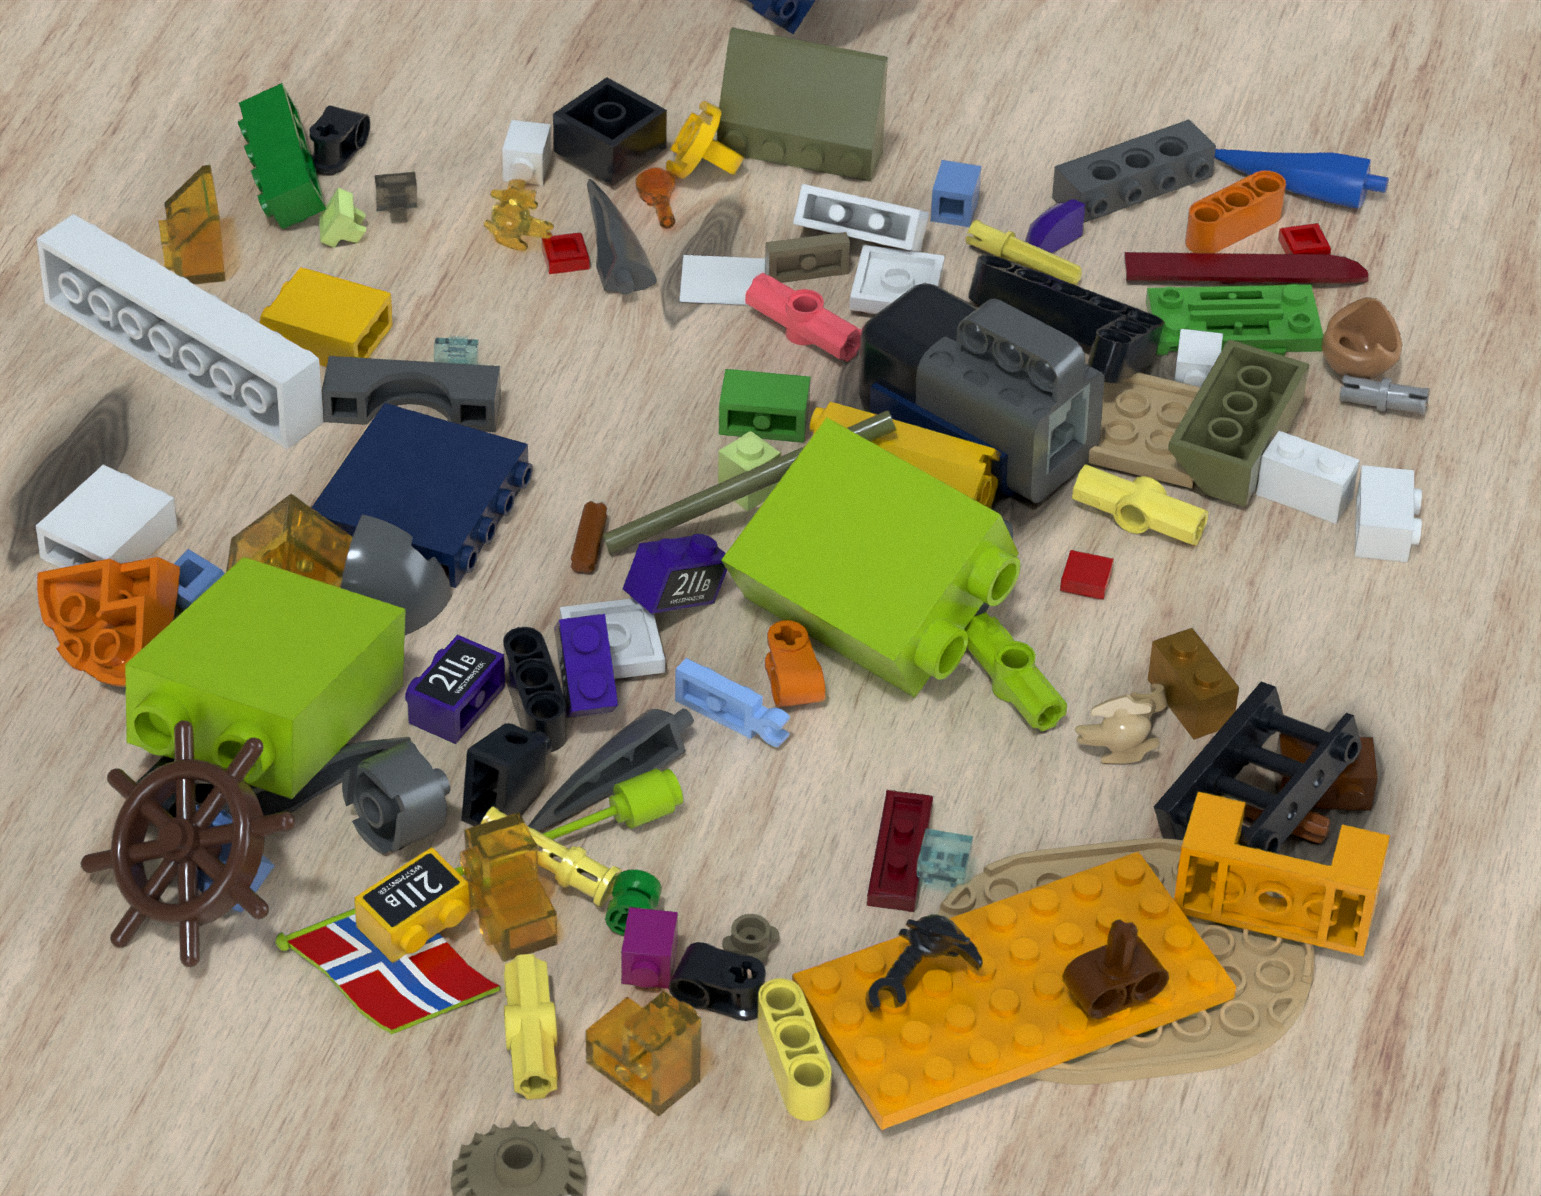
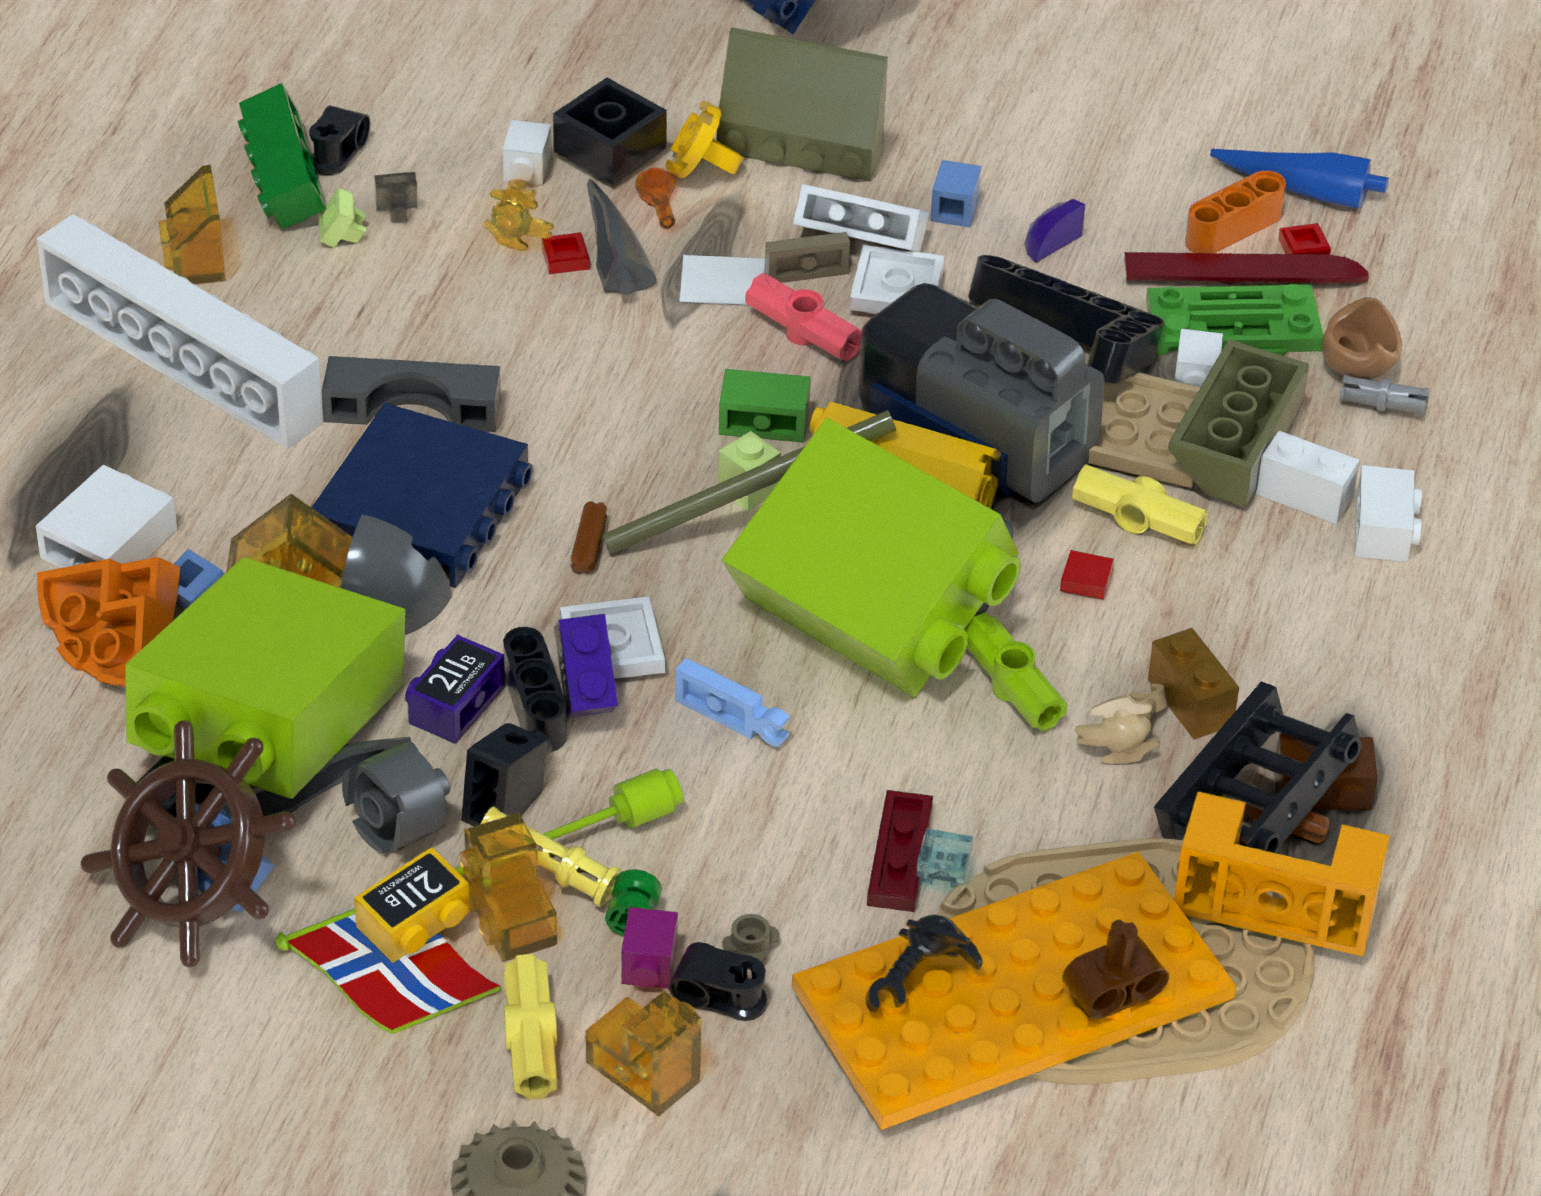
yellow brick [259,267,393,367] -> none
clear light blue tile [434,336,479,365] -> none
dark grey piece [528,708,694,831] -> none
dark purple brick [622,534,727,614] -> none
light yellow beam [757,978,832,1121] -> none
orange piece [765,620,825,708] -> none
light yellow axle [966,220,1082,286] -> none
dark grey brick [1052,119,1216,223] -> none

